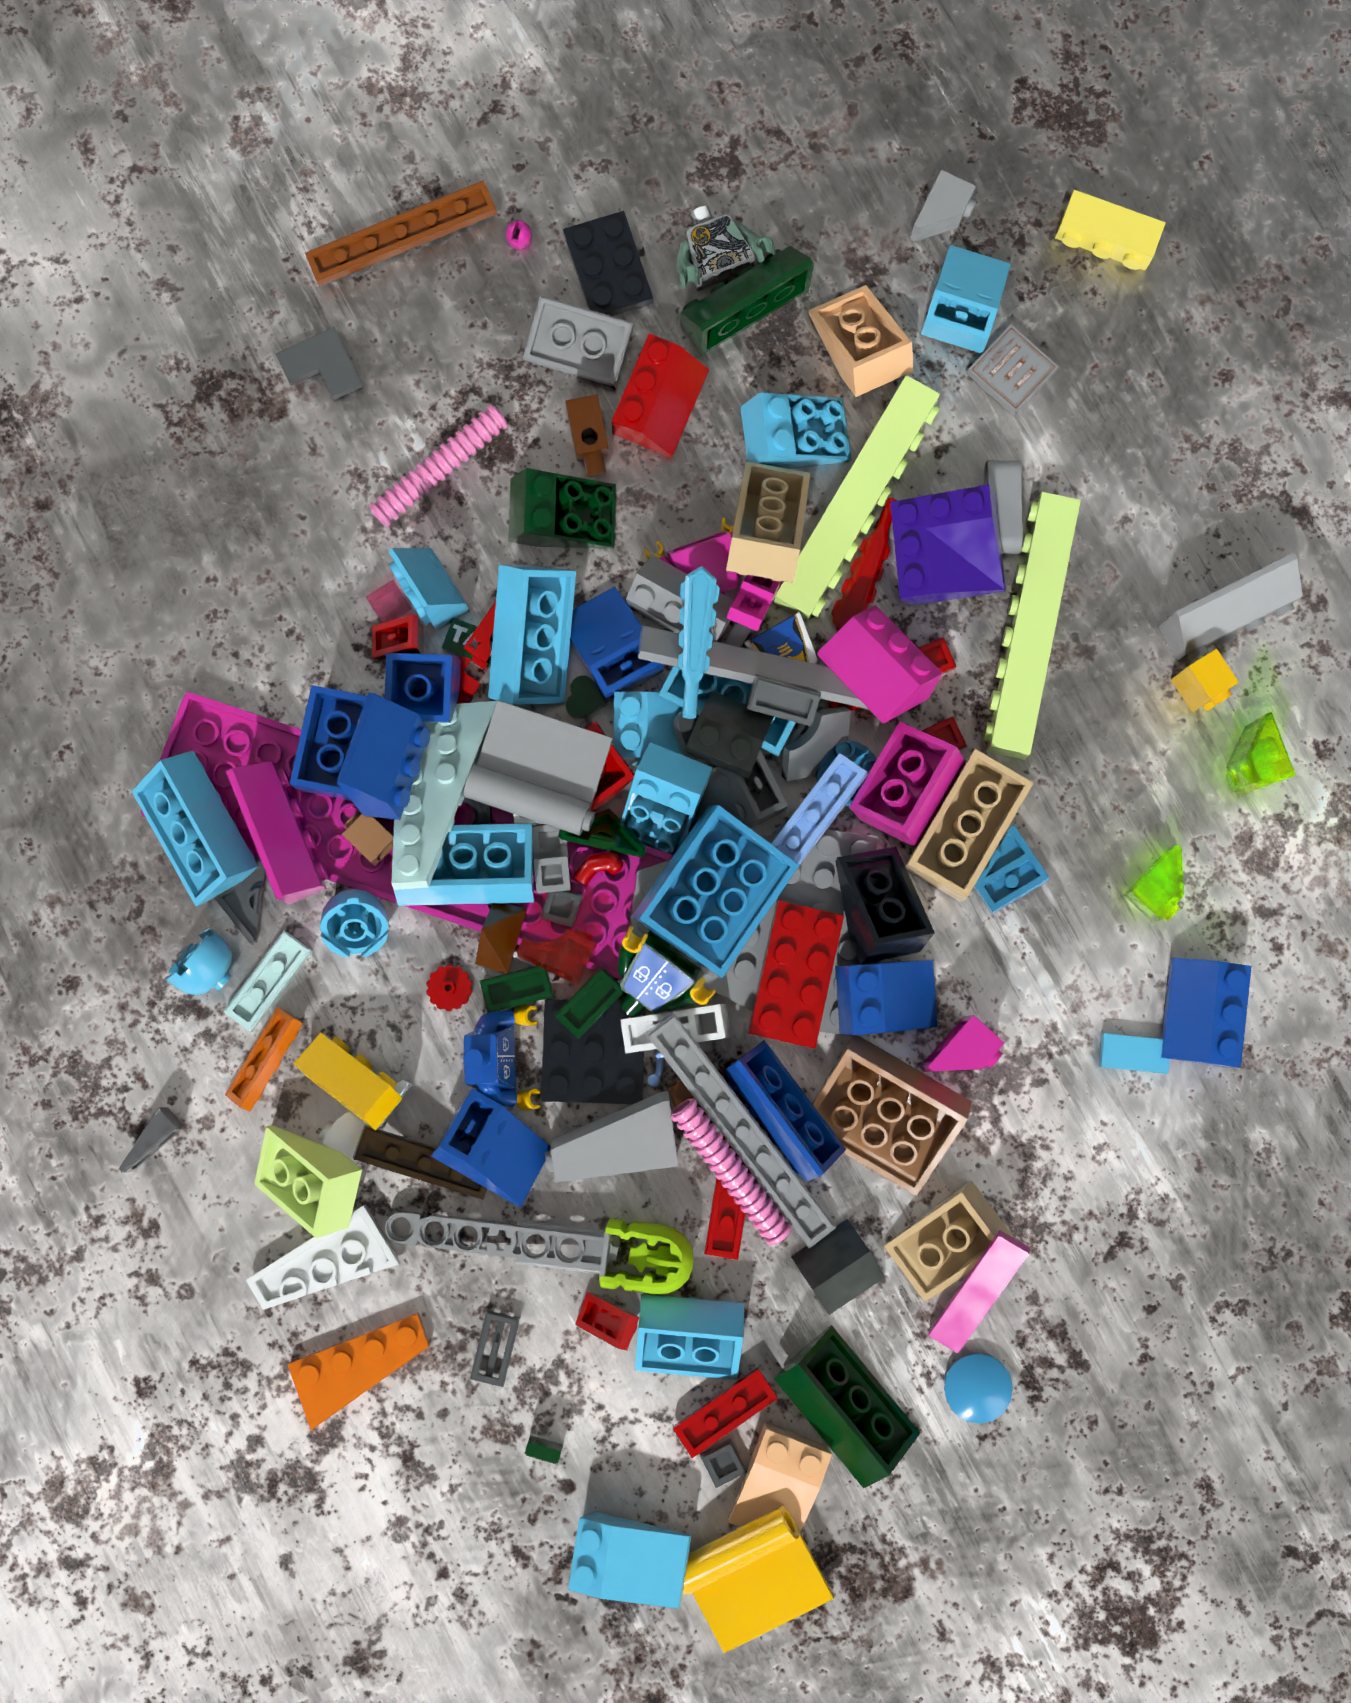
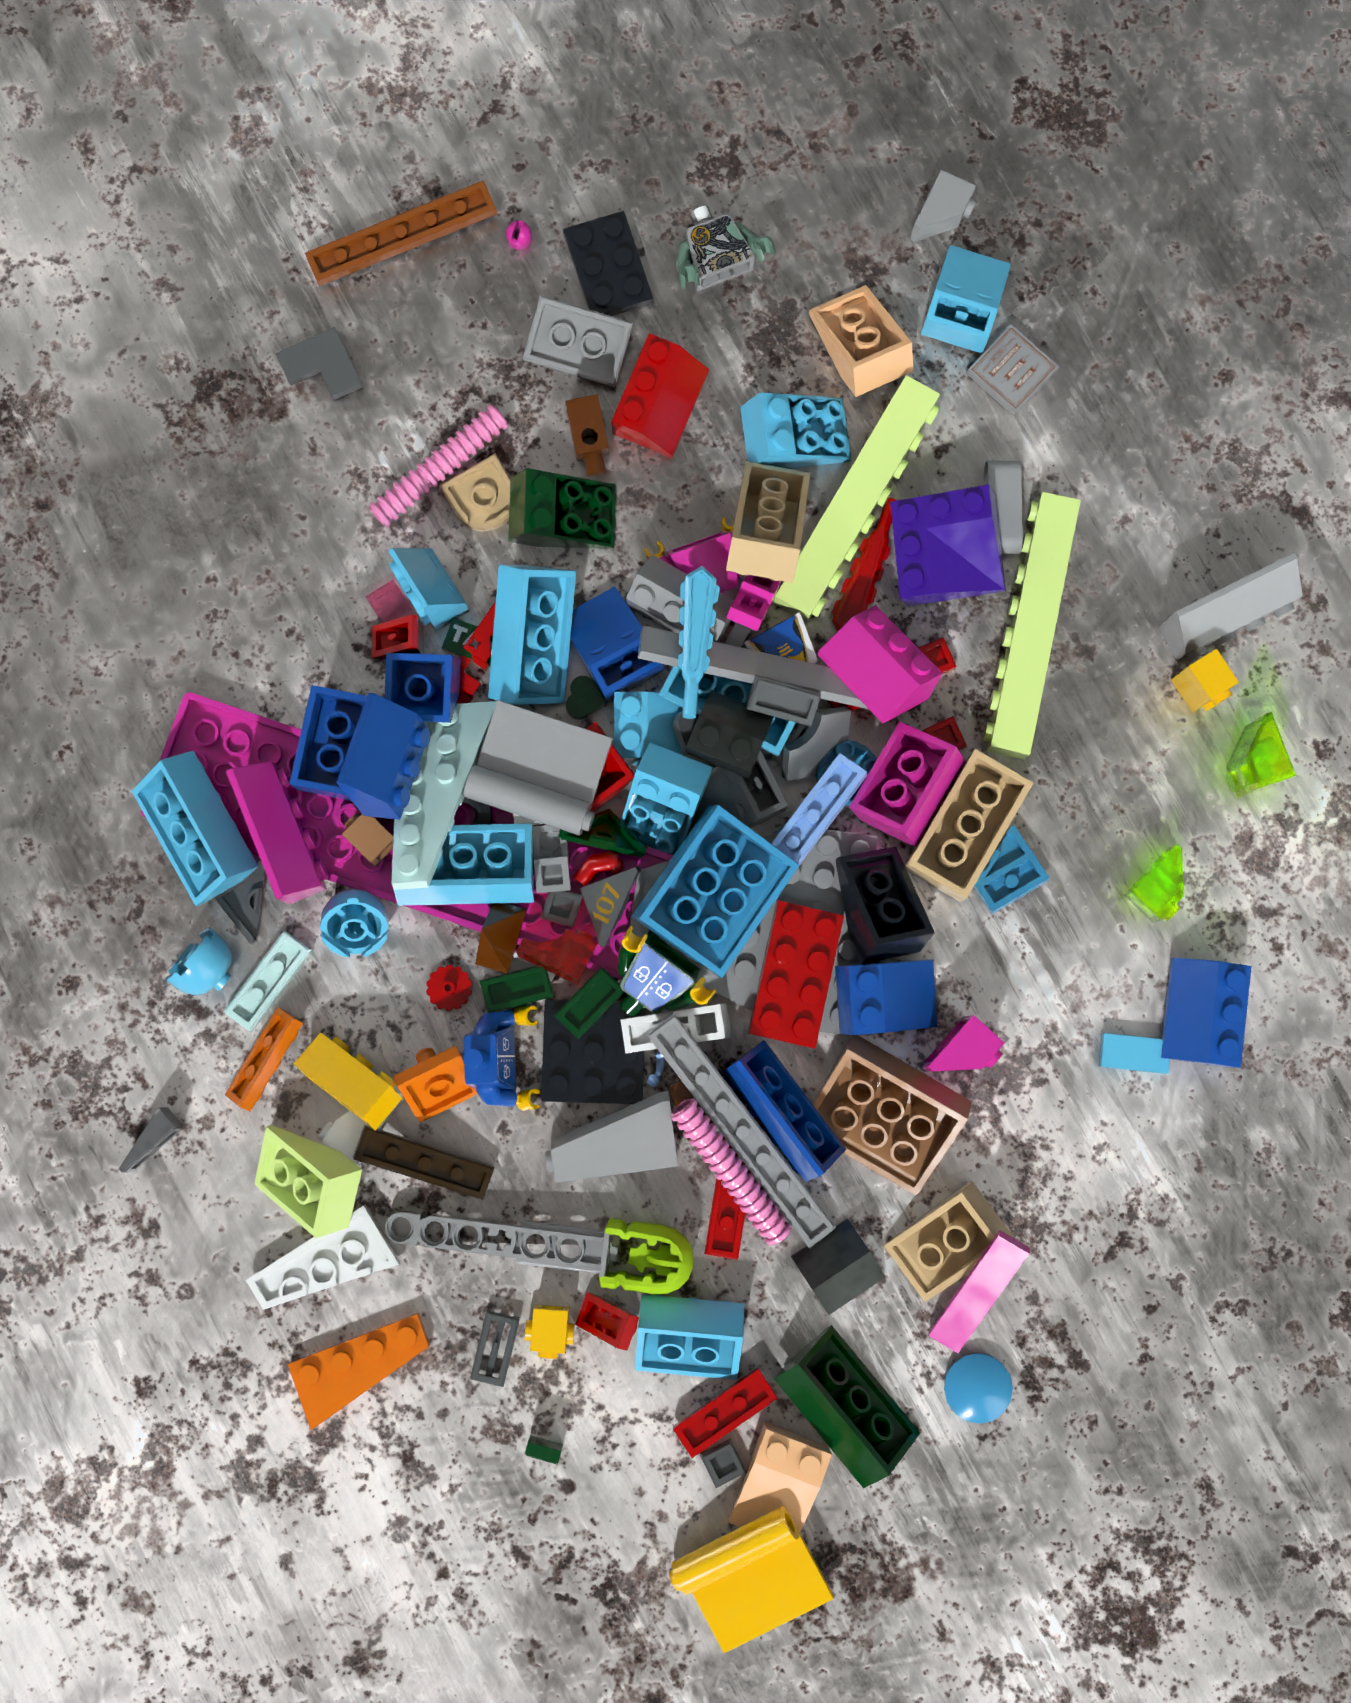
blue slope [431,1088,551,1207] -> none
medium azure slope [568,1511,692,1609] -> none
dark green slope [680,246,814,356] -> none
light yellow brick [1055,190,1166,271] -> none
none -> orange tile [393,1045,477,1123]
none -> tan tile [439,453,510,531]
none -> yellow brick [525,1304,575,1359]
none -> dark grey tile [580,867,641,947]

